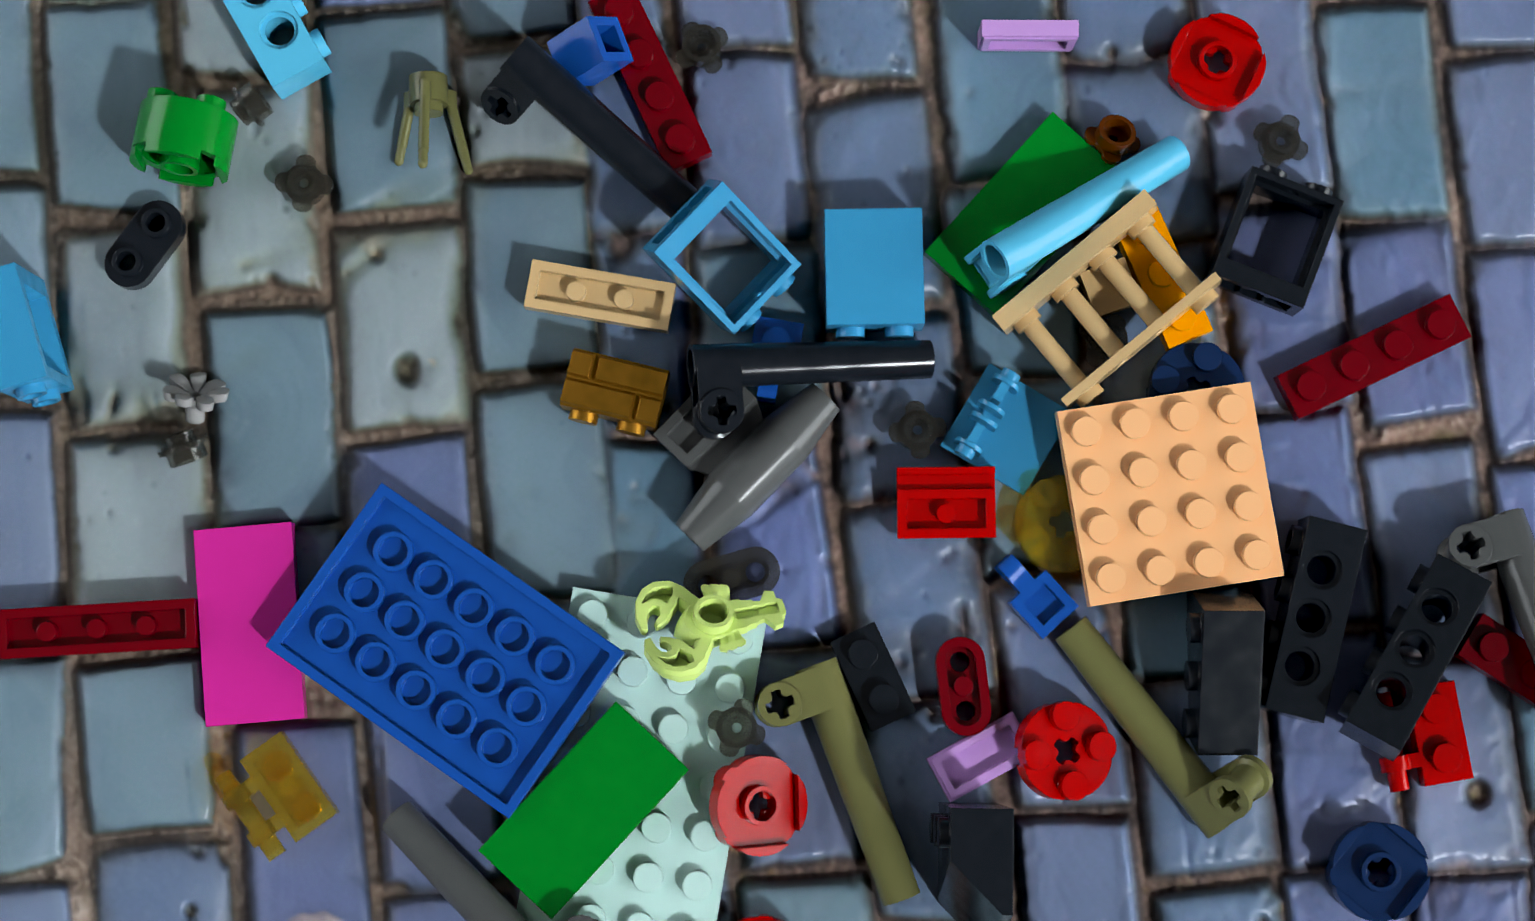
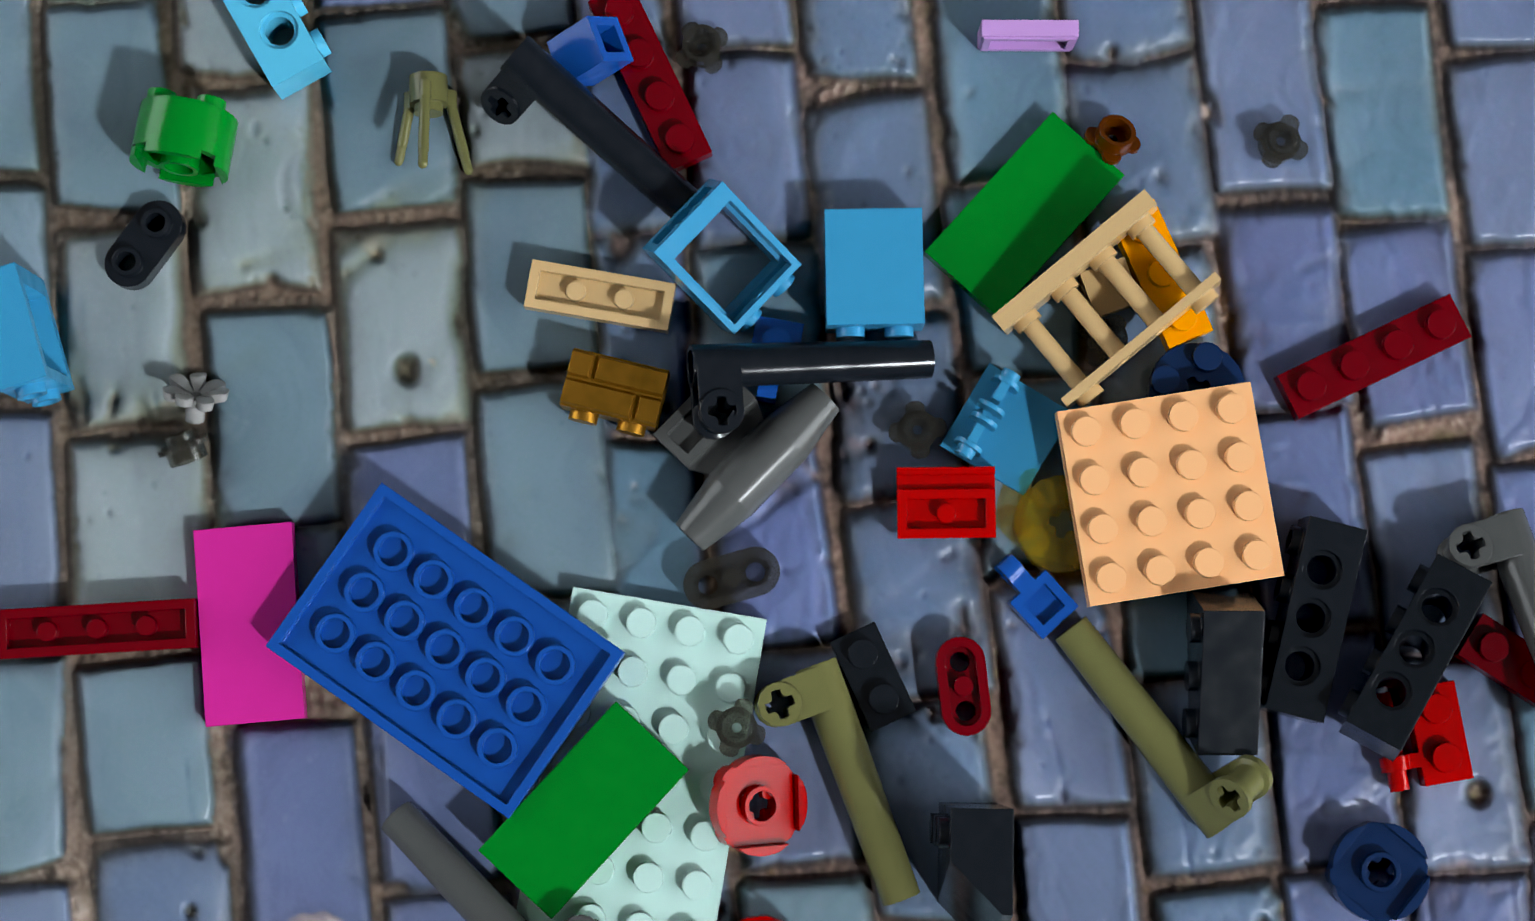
clear yellow plate [213,731,340,862] -> none
clear smoke plate [229,81,274,126] -> none
clear smoke plate [275,155,334,212] -> none
yellowish green animal [635,581,786,682] -> none
lavender tile [925,711,1020,803] -> none
medium azure axle [964,136,1190,299] -> none
red plate [1014,701,1117,801] -> none
red plate [1167,13,1266,112] -> none
black window [1203,165,1344,317] -> none

